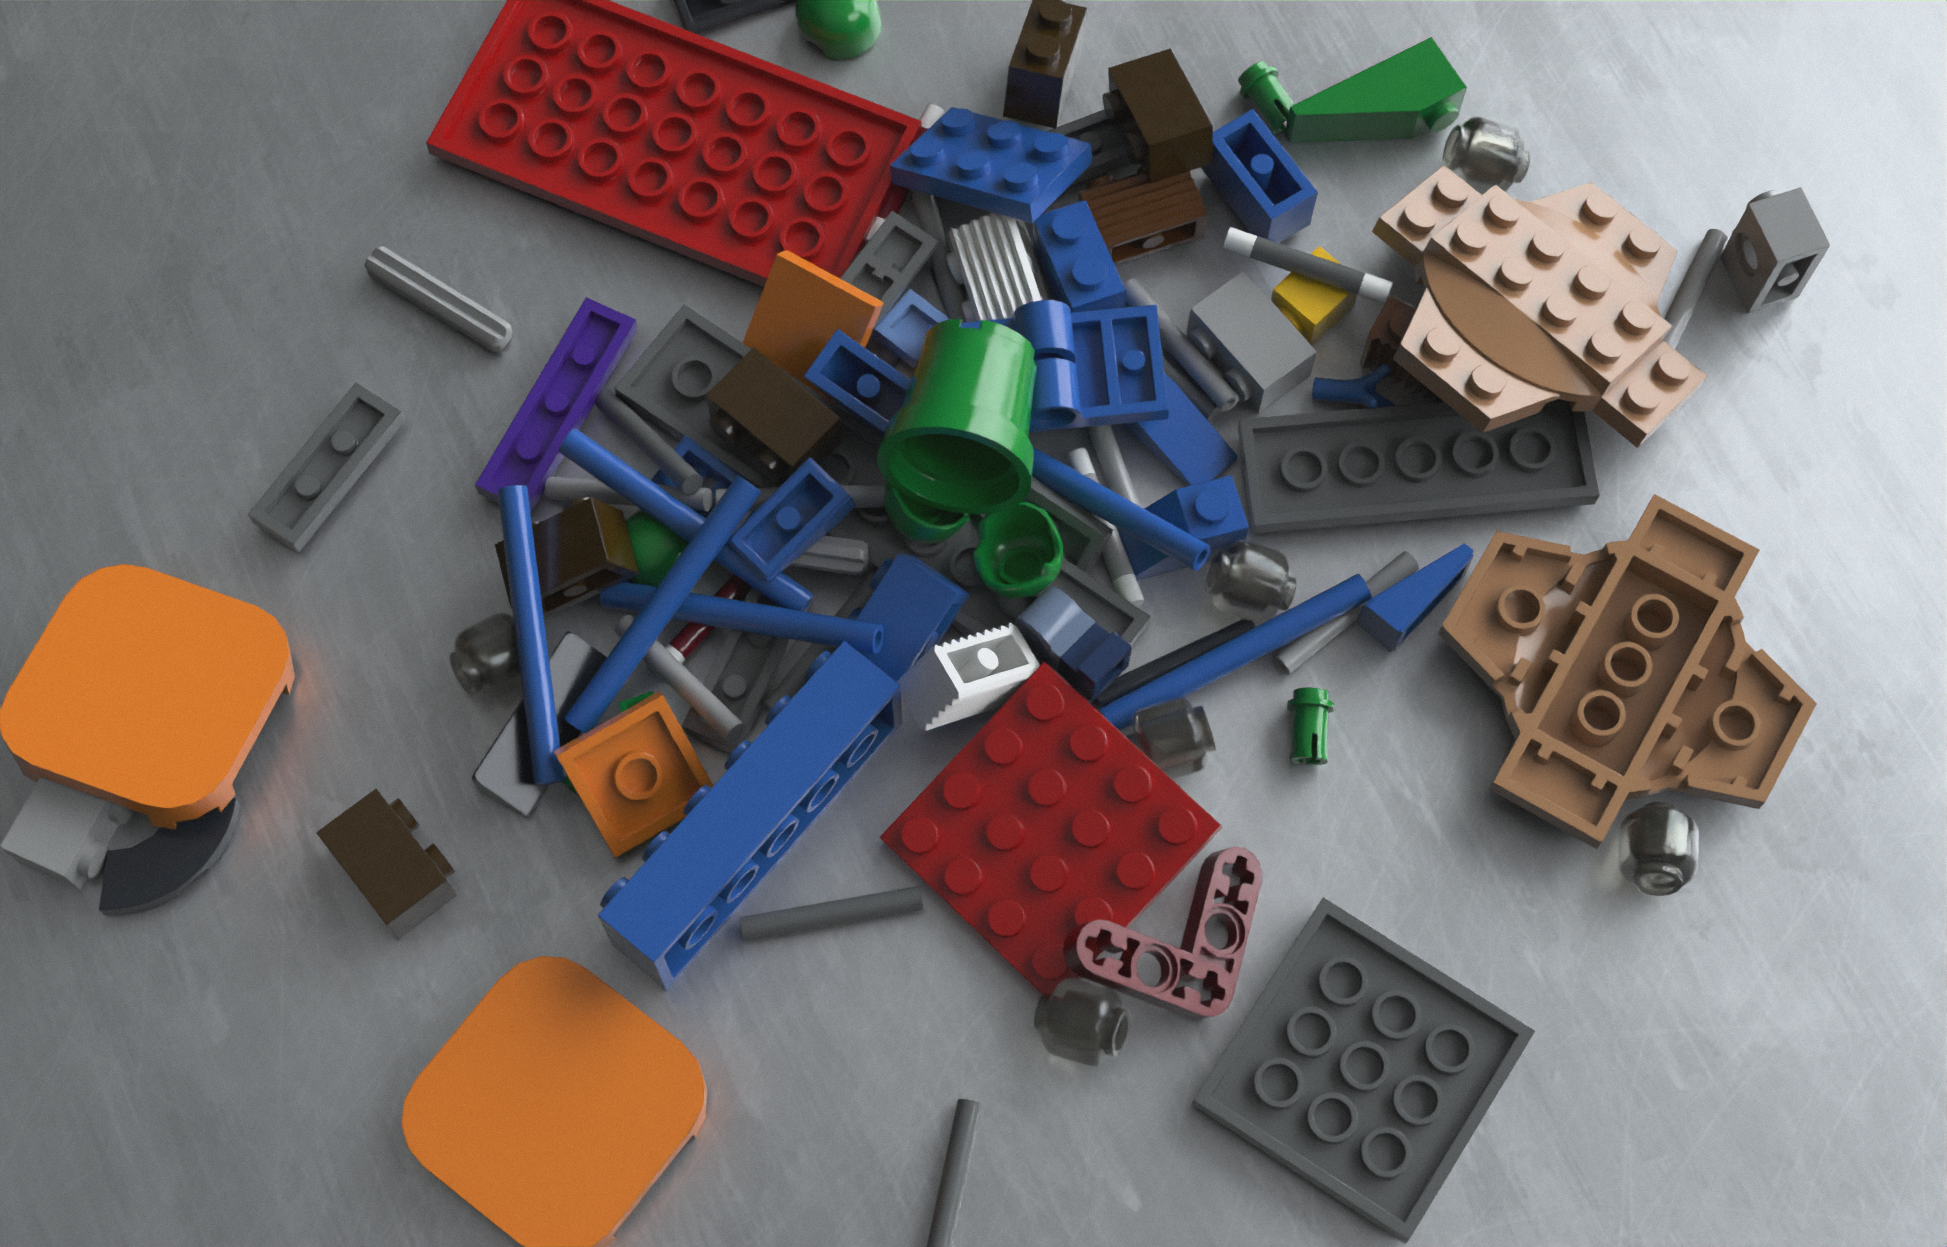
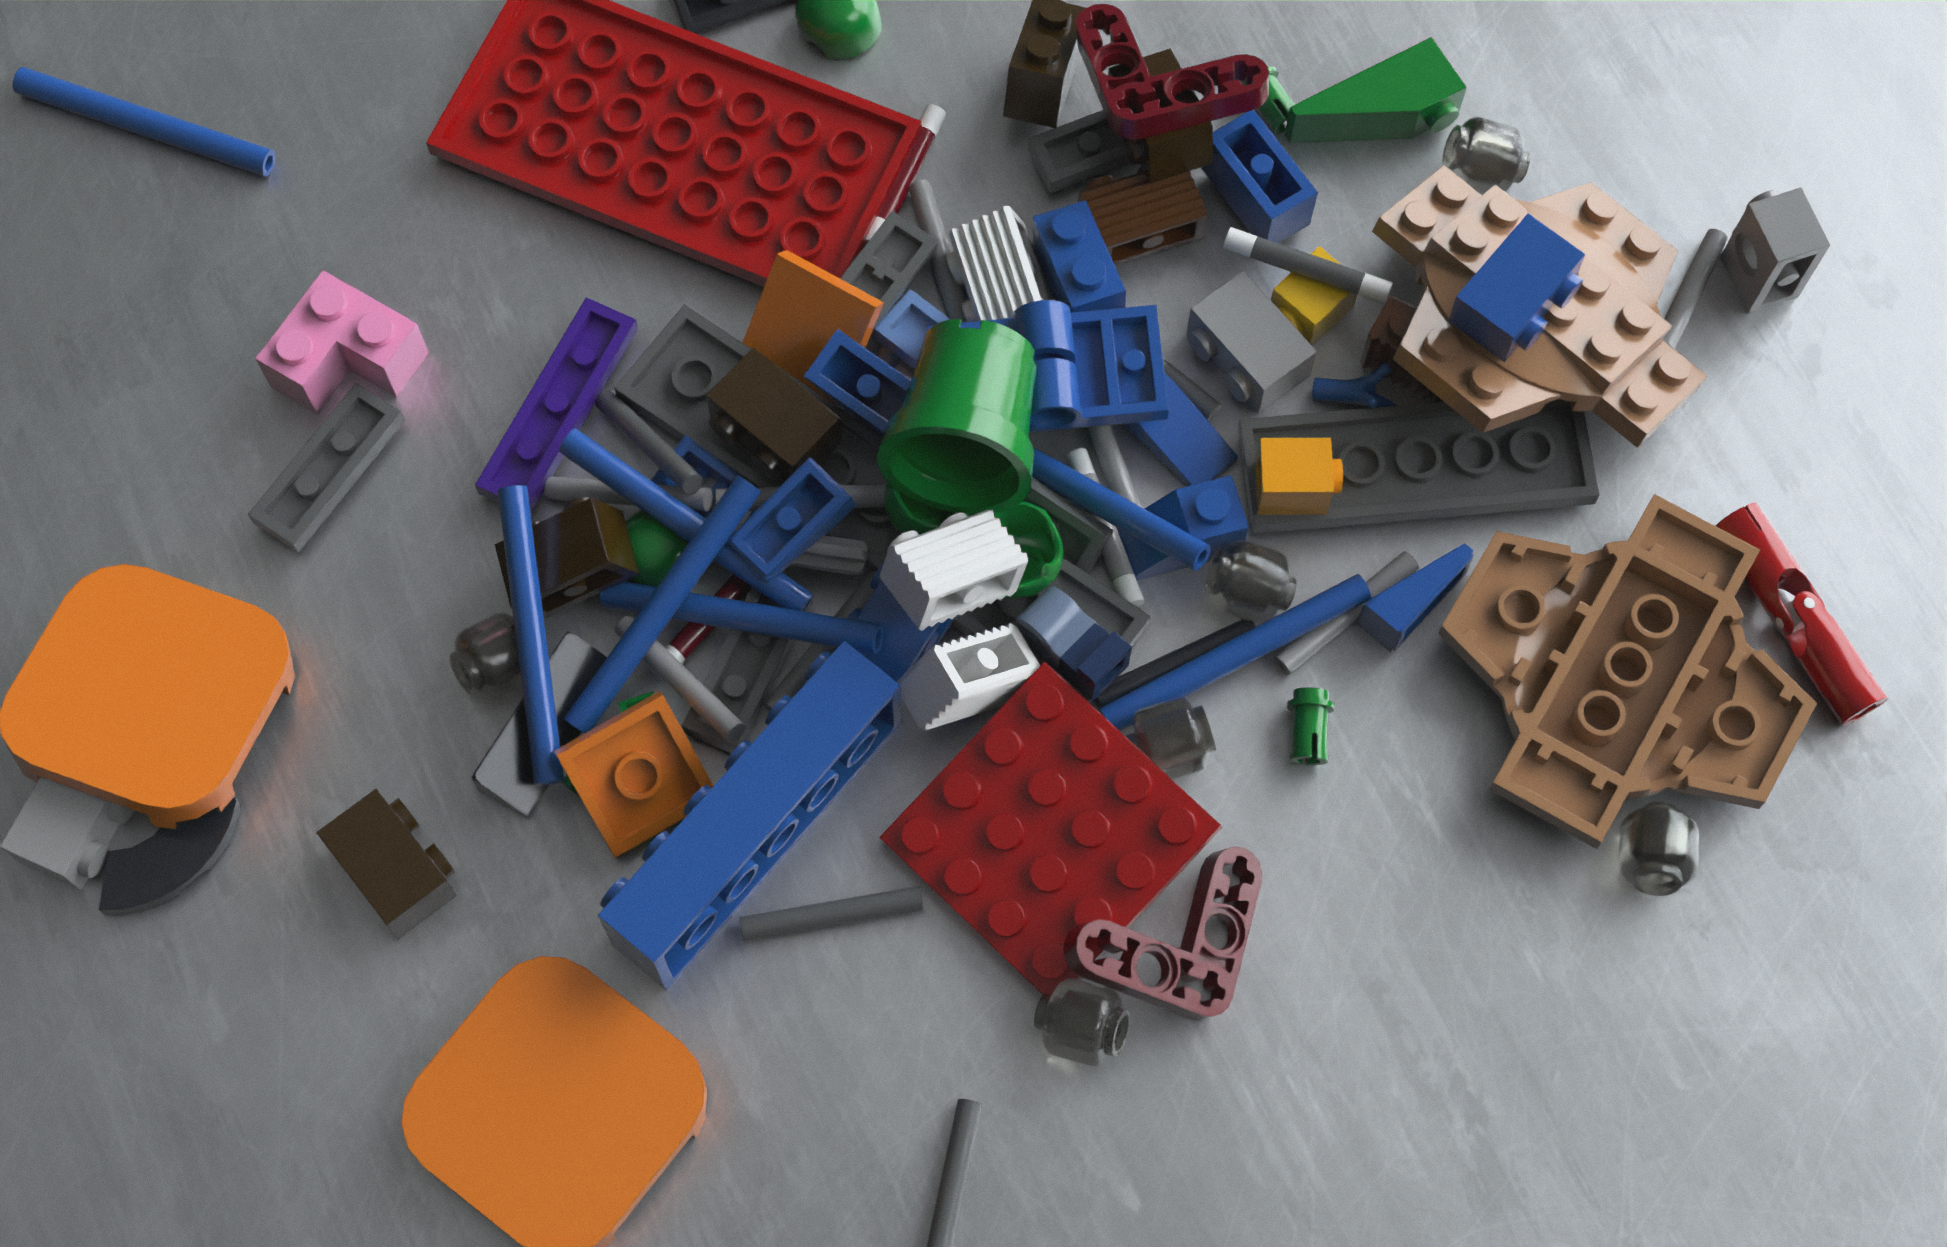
light grey axle [365,247,513,353] -> none
blue plate [890,107,1093,223] -> none
light grey piece [1123,279,1239,412] -> none
dark grey plate [1192,897,1535,1244] -> none
none -> blue piece [12,67,276,177]
none -> bright pink brick [255,270,429,414]
none -> white brick [879,510,1028,631]
none -> dark red beam [1076,4,1269,140]
none -> light orange brick [1255,438,1343,515]
none -> blue brick [1448,213,1585,362]
none -> red piece [1716,502,1888,727]

